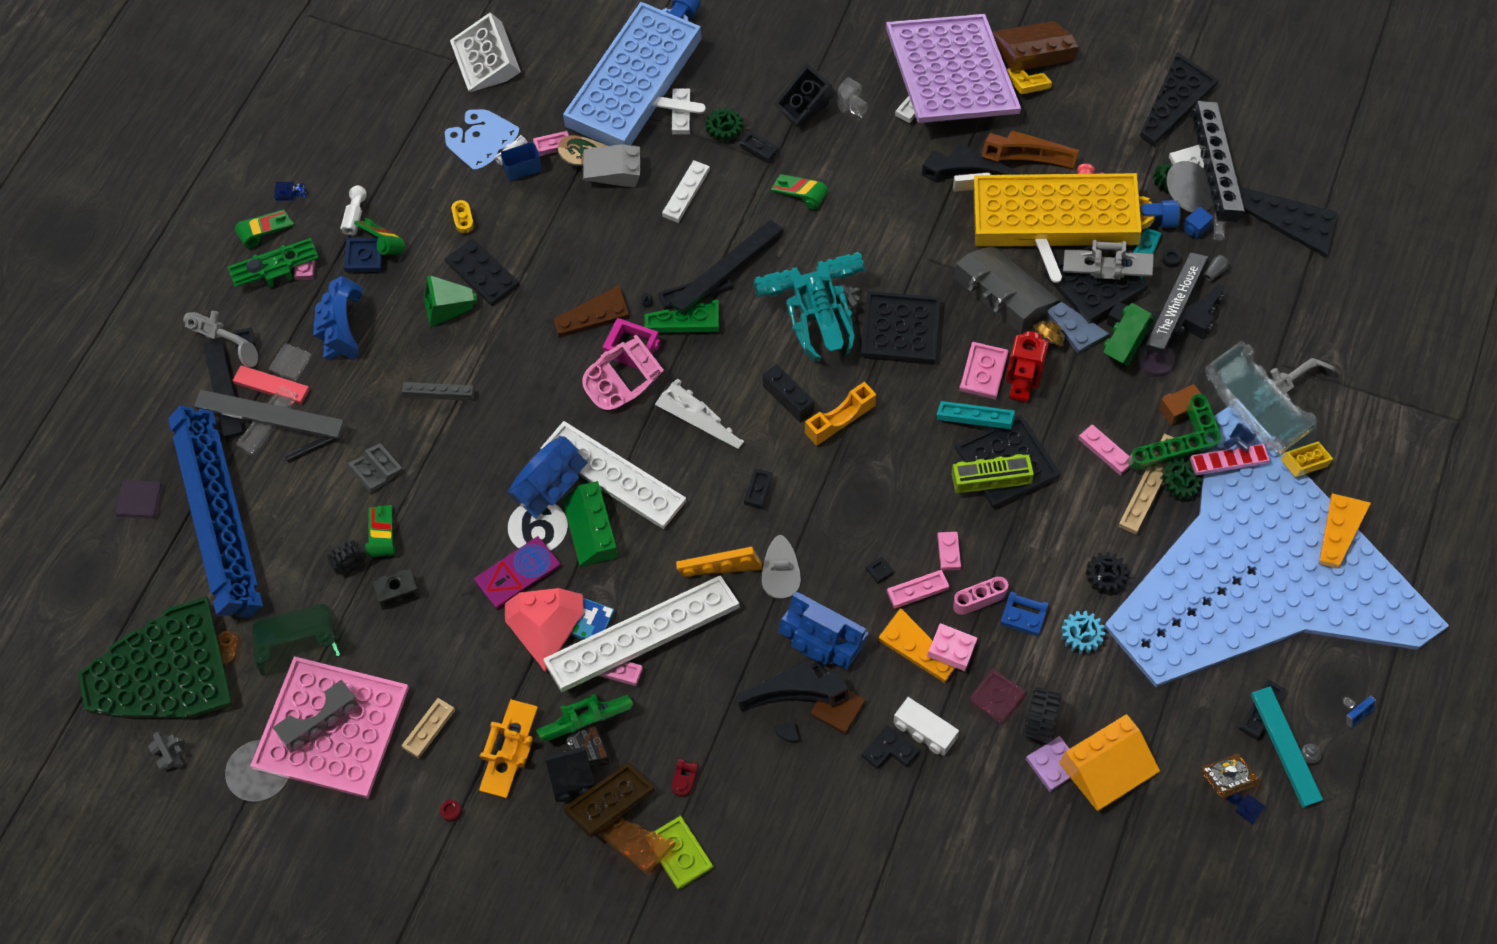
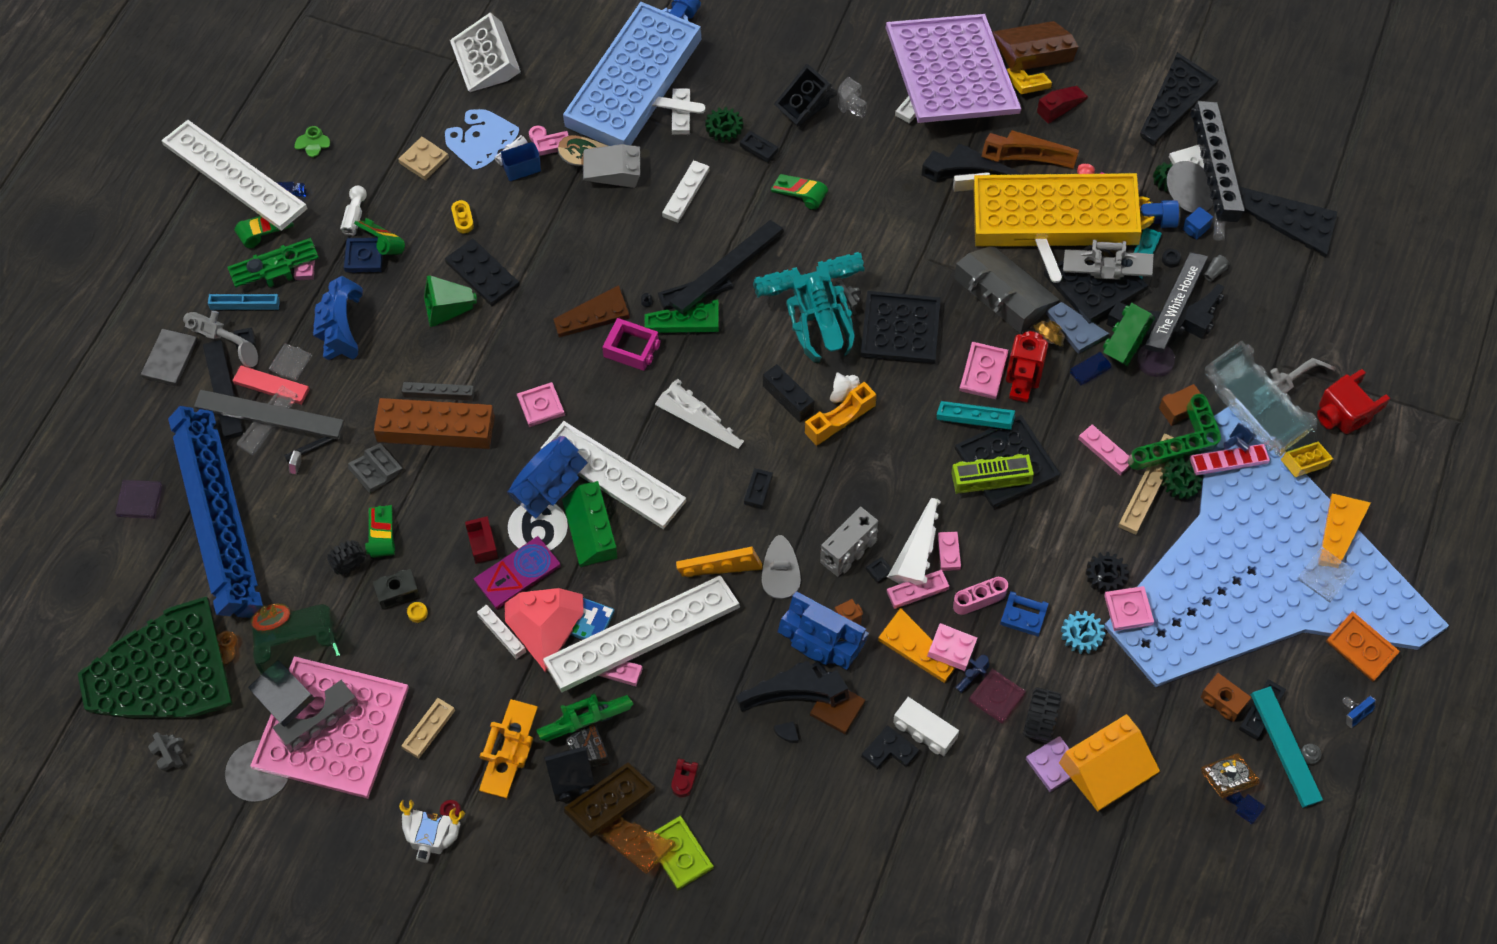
bright pink slope [582,335,664,410] -> none
none -> flat silver tile [141,329,198,386]
none -> white plate [161,120,307,231]
none -> dark azure piece [208,294,280,310]
none -> tile [248,660,315,727]
none -> clear yellow piece [251,604,290,631]
none -> flat silver piece [288,451,301,474]
none -> bright green plate [295,126,330,158]
none -> dark orange brick [374,398,495,449]
none -> tan plate [398,137,449,180]
none -> torso [399,800,465,863]
none -> yellow tile [407,602,428,623]
none -> dark red panel [465,516,498,564]
none -> white piece [477,605,526,660]
none -> bright pink tile [517,382,565,427]
none -> bright pink tile [529,126,547,142]
none -> light grey piece [820,506,878,577]
none -> white hair [830,373,860,403]
none -> dark orange brick [834,599,863,625]
none -> white wedge [887,498,940,585]
none -> dark blue arm [955,655,990,693]
none -> dark red slope [1037,85,1088,124]
none -> clear blue tile [1070,352,1111,385]
none -> bright pink plate [1104,586,1154,631]
none -> dark orange brick [1200,673,1251,722]
none -> clear plate [1297,547,1355,603]
none -> red piece [1317,369,1390,434]
none -> orange tile [1326,611,1400,682]

